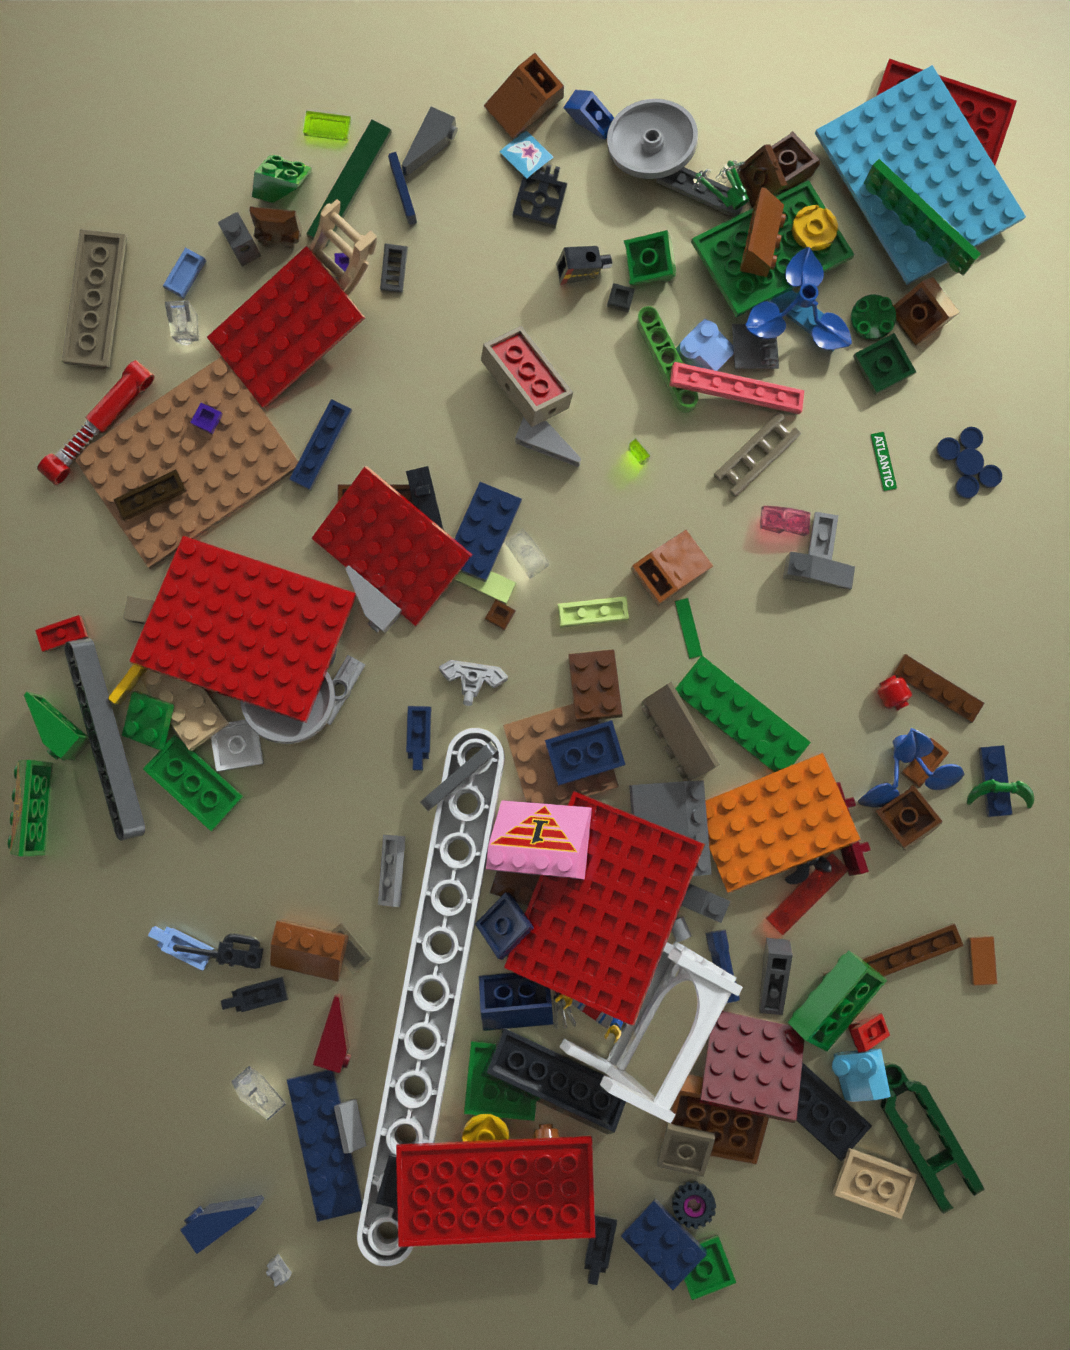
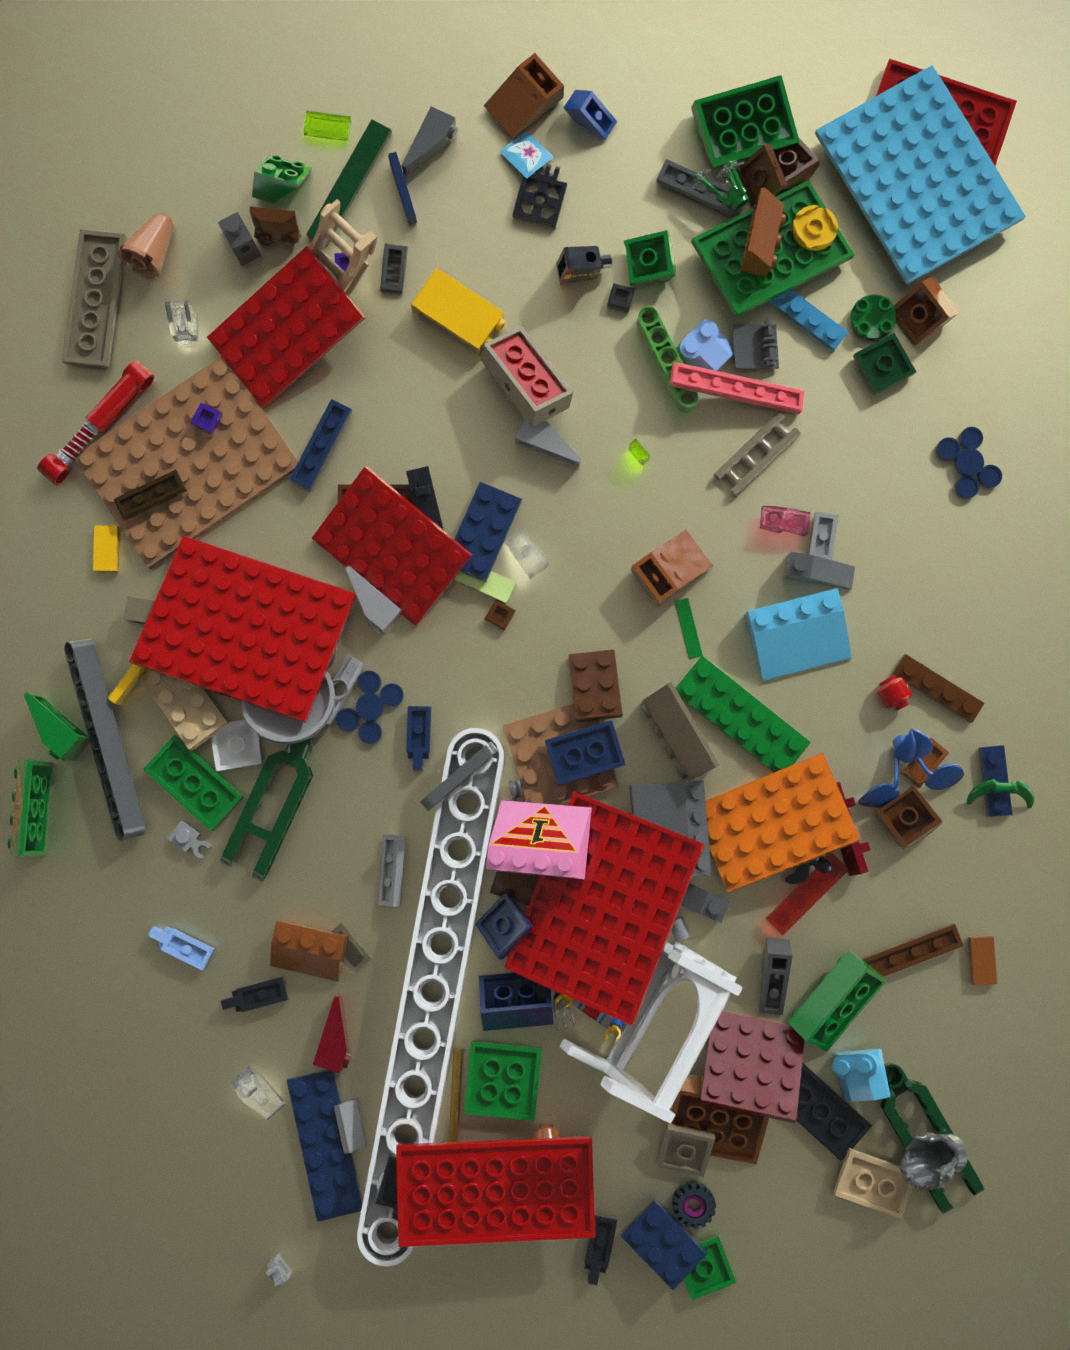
red plate [35,615,89,652] -> none
green plate [122,691,174,750] -> none
medium blue tile [163,247,206,299] -> none
black piece [173,933,263,969] -> none
dark blue slope [180,1195,264,1254] -> none
light grey piece [439,660,508,706] -> none
yellow tile [462,1114,509,1142] -> none
black arch [481,1028,626,1134] -> none
yellowish green tile [558,596,629,628] -> none
light grey dish [607,99,698,179] -> none
dark blue axle [705,929,740,1003] -> none
blue plant [745,247,852,350] -> none
red slope [848,1013,890,1053] -> none
green plate [864,159,981,276] -> none
green sticker [871,432,897,491] -> none
none -> yellow tile [93,525,119,572]
none -> nougat cone [117,213,174,279]
none -> light grey plate [168,820,212,859]
none -> dark green piece [220,738,314,882]
none -> dark blue piece [336,671,404,744]
none -> yellow panel [411,267,506,355]
none -> pearl gold bar [448,1048,463,1142]
none -> dark grey bush [508,778,524,801]
none -> green slope [691,75,800,168]
none -> medium azure slope [744,588,852,681]
none -> dark grey hair [900,1132,968,1190]

